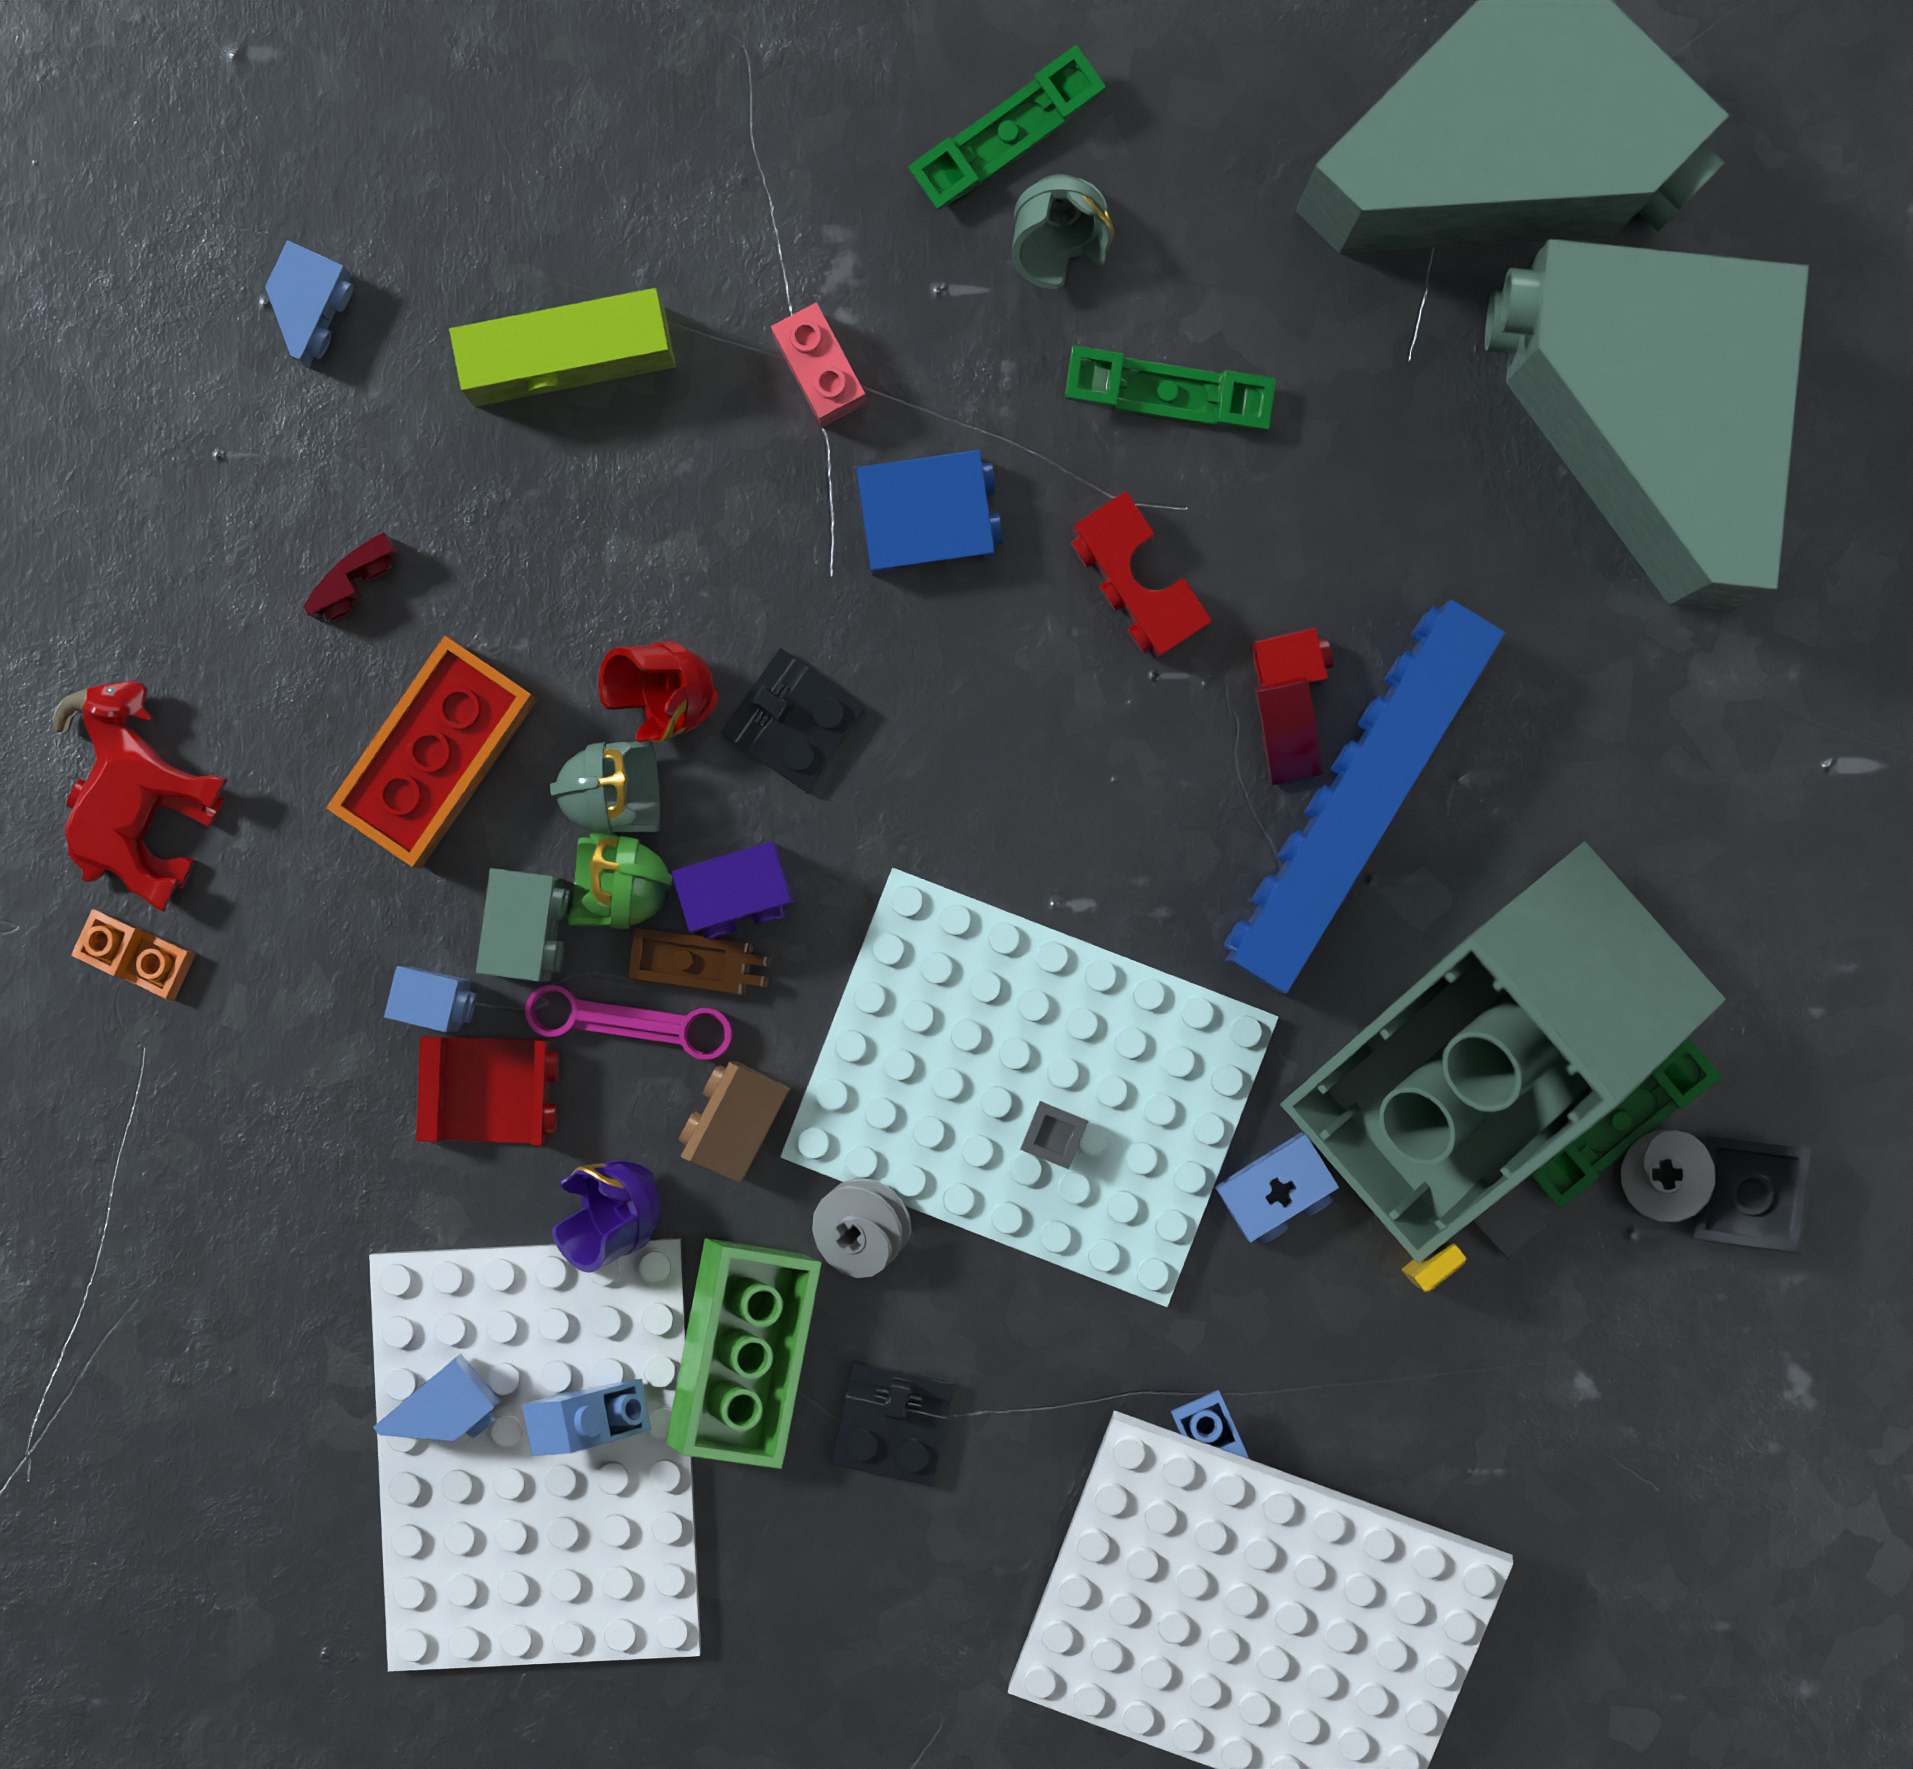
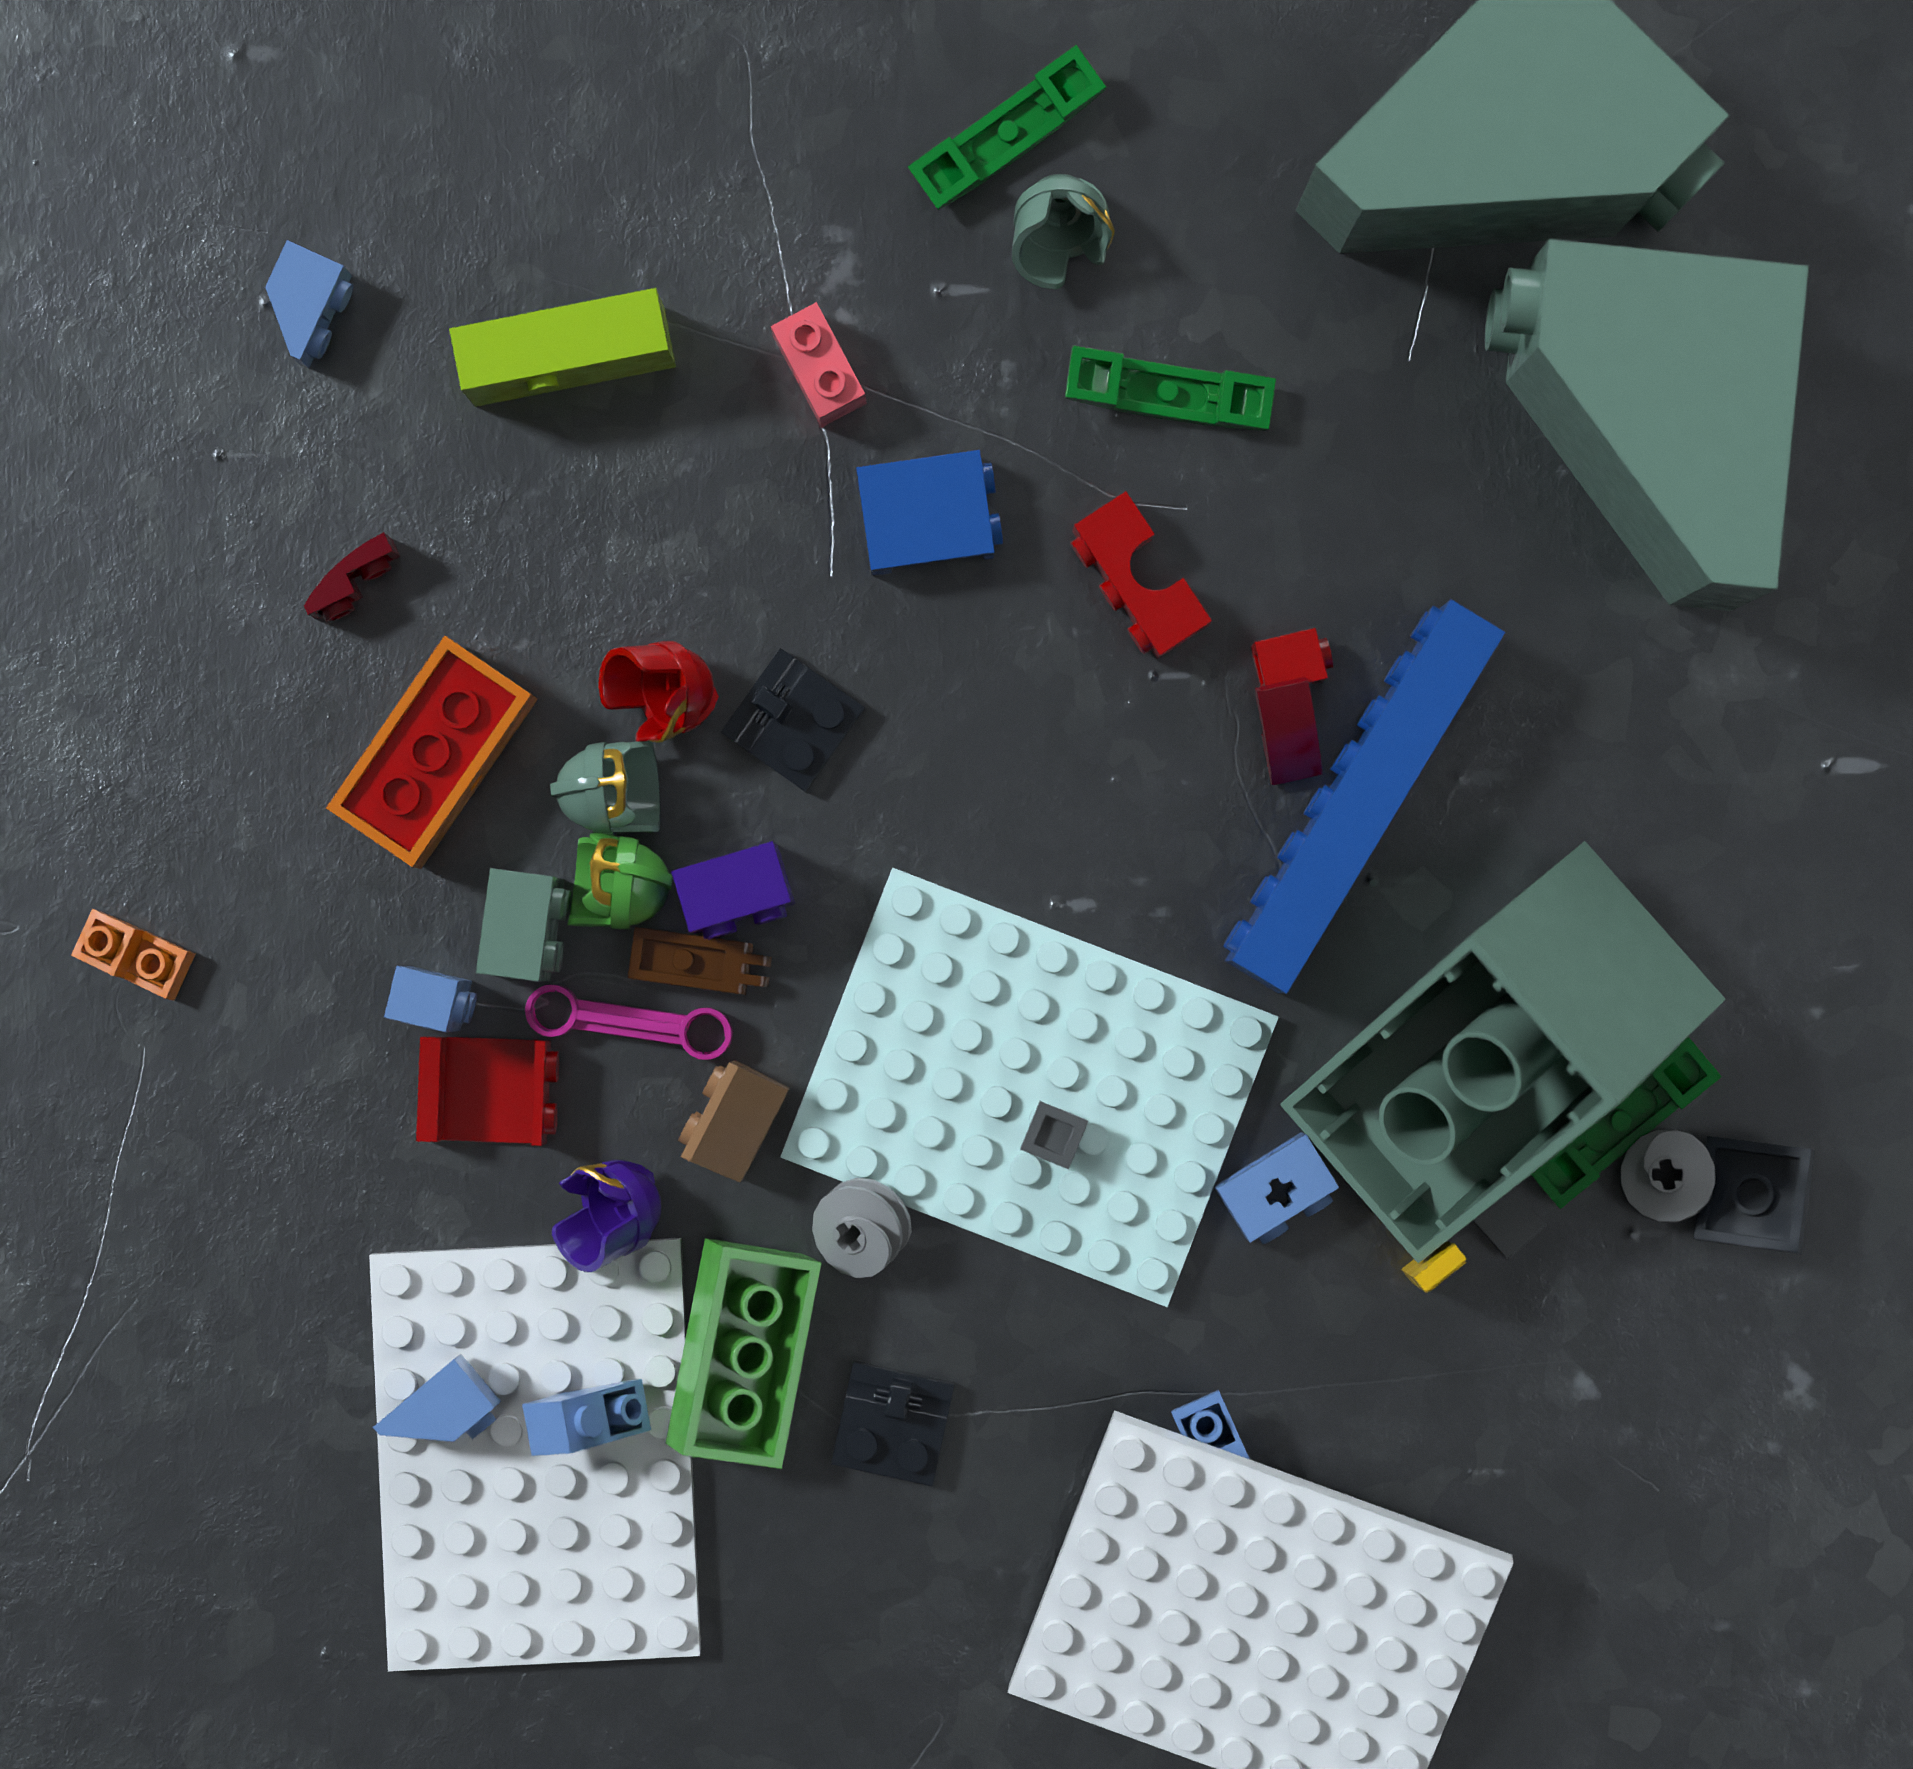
red animal [52,681,227,911] -> none

